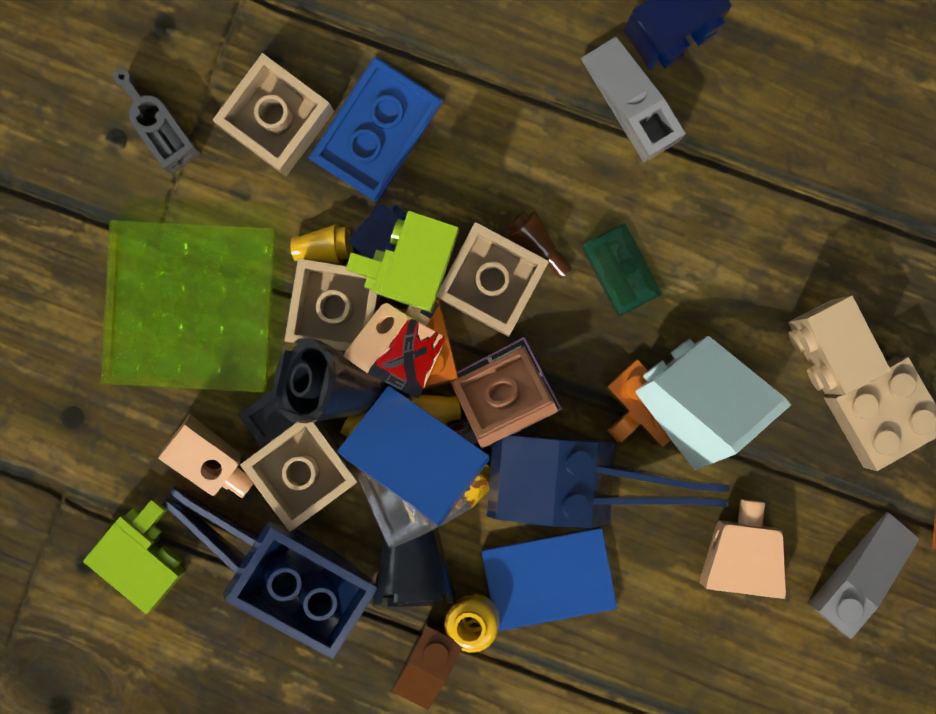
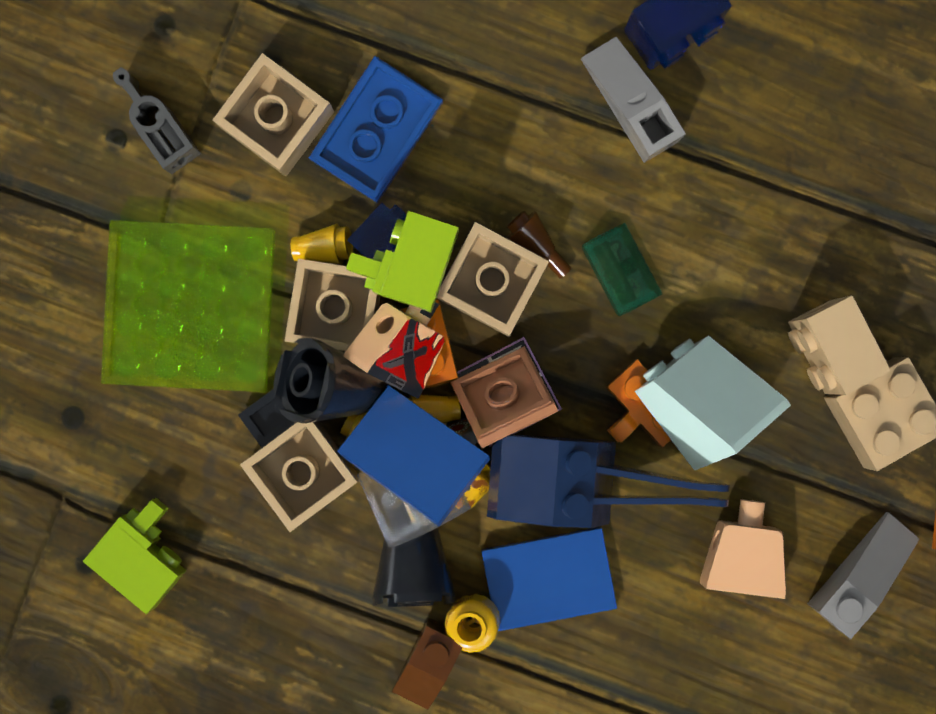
light nougat torso [158,414,253,500] -> none
dark blue slope [162,486,377,659] -> none

